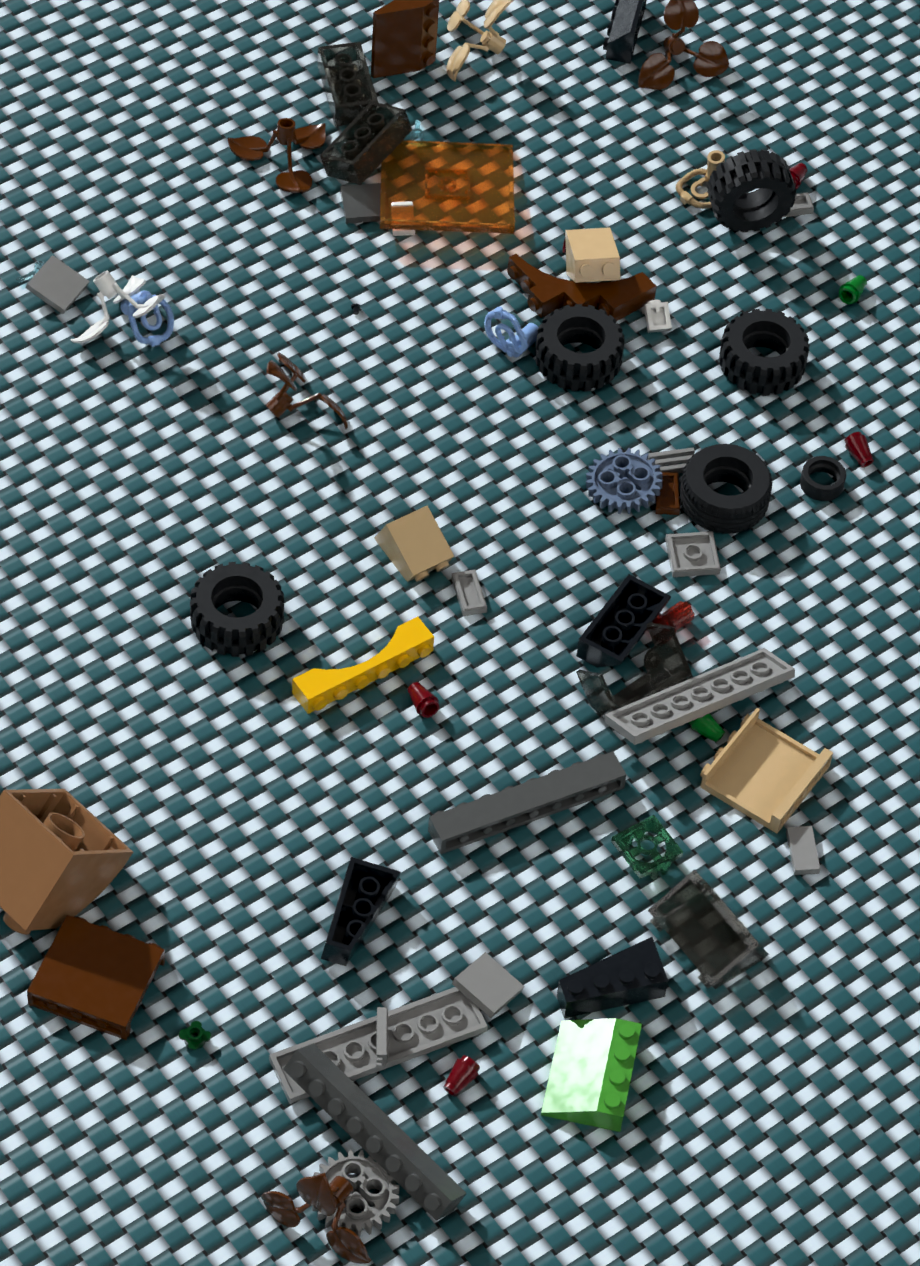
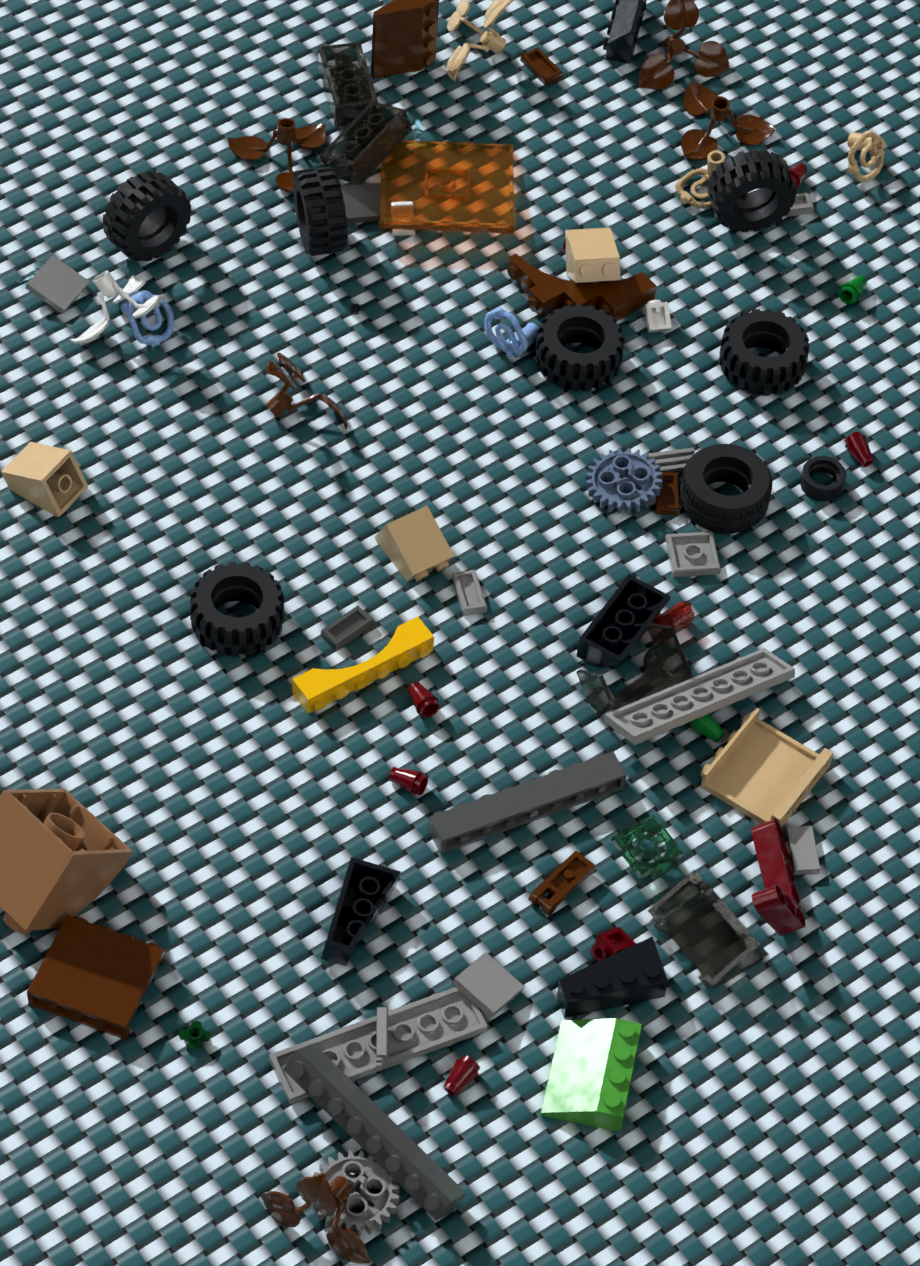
none -> tan slope [1,442,88,517]
none -> black tyre [103,171,191,261]
none -> black tyre [293,166,348,256]
none -> dark grey tile [321,605,374,651]
none -> dark red cone [389,767,428,796]
none -> reddish brown tile [520,47,563,86]
none -> reddish brown plate [528,851,595,916]
none -> dark red bracket [590,927,636,962]
none -> reddish brown plant [681,80,775,161]
none -> dark red beam [751,819,806,936]
none -> tan piece [847,130,886,182]

